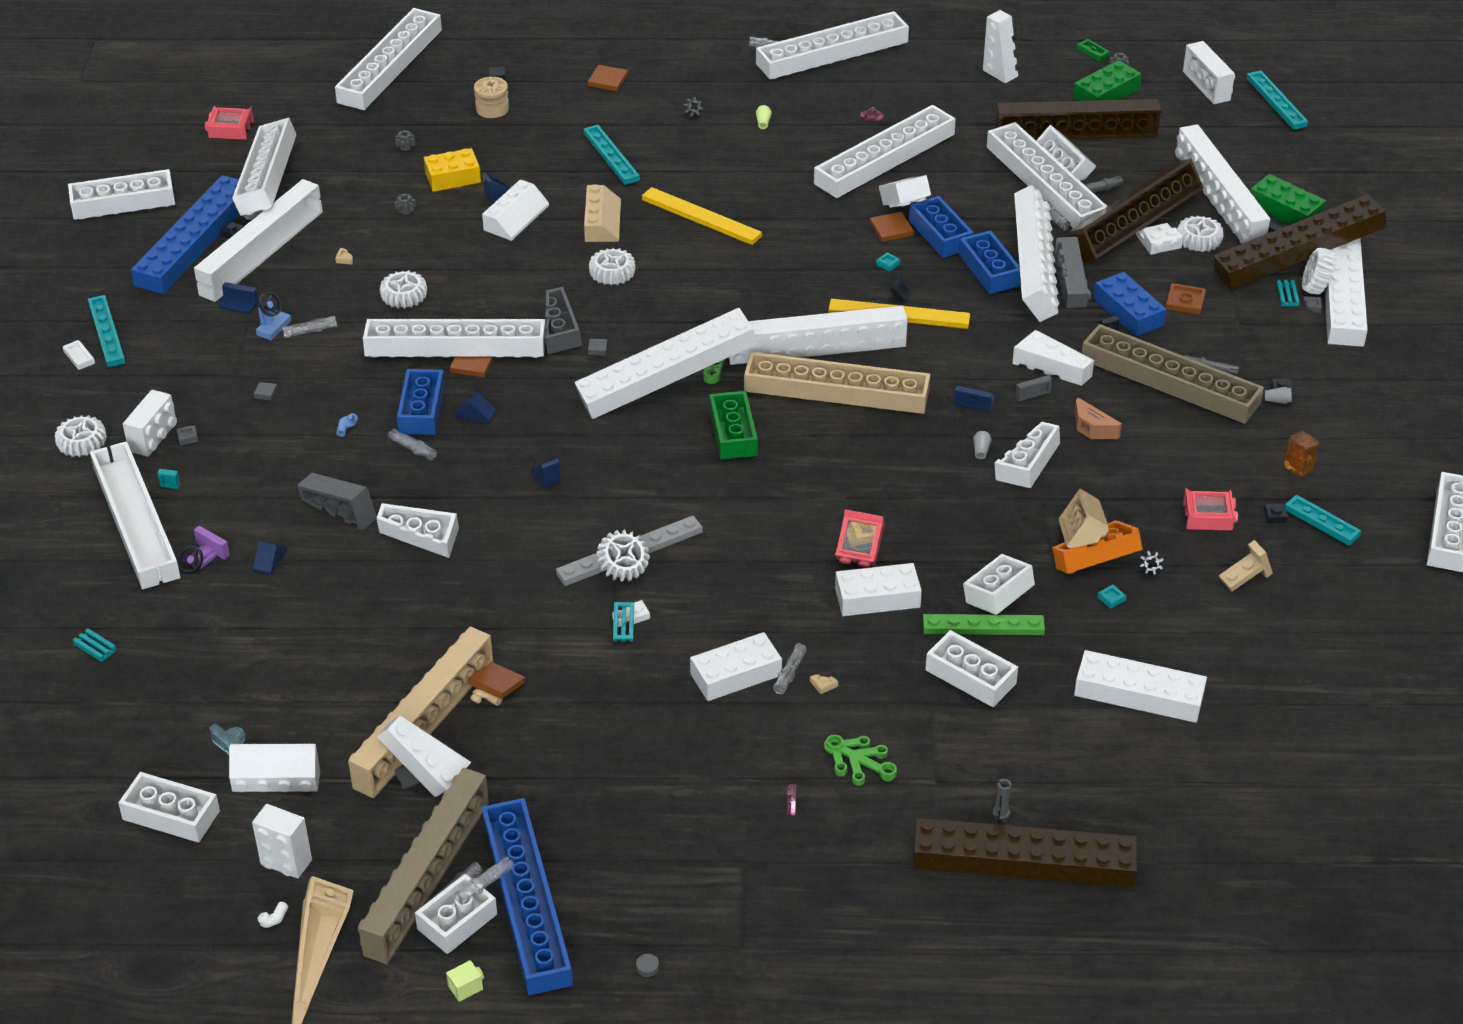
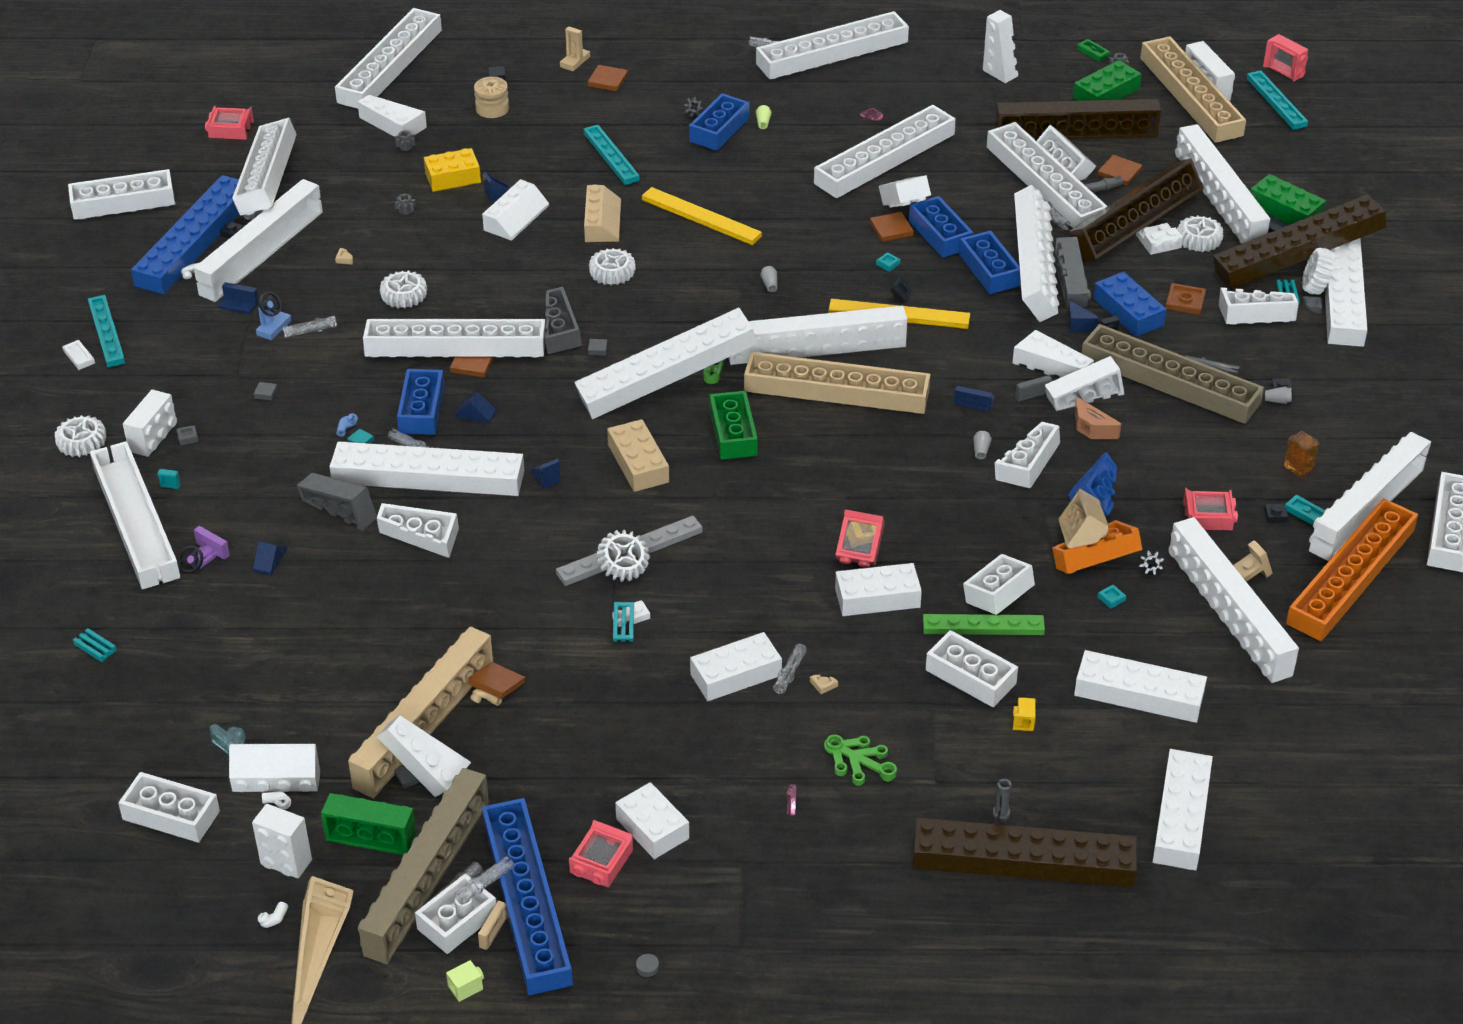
none -> white arm [181,263,199,279]
none -> white arm [262,791,291,809]
none -> green brick [321,793,417,855]
none -> white brick [330,442,524,496]
none -> teal tile [347,429,374,444]
none -> white wedge [357,95,427,137]
none -> tan tile [478,901,507,950]
none -> tan bracket [560,27,590,71]
none -> coral window [569,820,633,887]
none -> tan brick [607,419,669,492]
none -> white brick [615,782,689,859]
none -> blue brick [689,94,750,151]
none -> light grey cone [760,266,778,292]
none -> yellow brick [1013,698,1035,731]
none -> white wedge [1045,356,1124,411]
none -> dark blue slope [1068,301,1099,332]
none -> blue wedge [1069,452,1117,517]
none -> dark orange tile [1098,155,1143,186]
none -> tan brick [1140,36,1246,143]
none -> white brick [1152,749,1213,871]
none -> white brick [1169,517,1299,683]
none -> white wedge [1219,288,1298,325]
none -> coral window [1263,34,1308,82]
none -> orange brick [1286,498,1418,642]
none -> white piece [1309,432,1431,561]

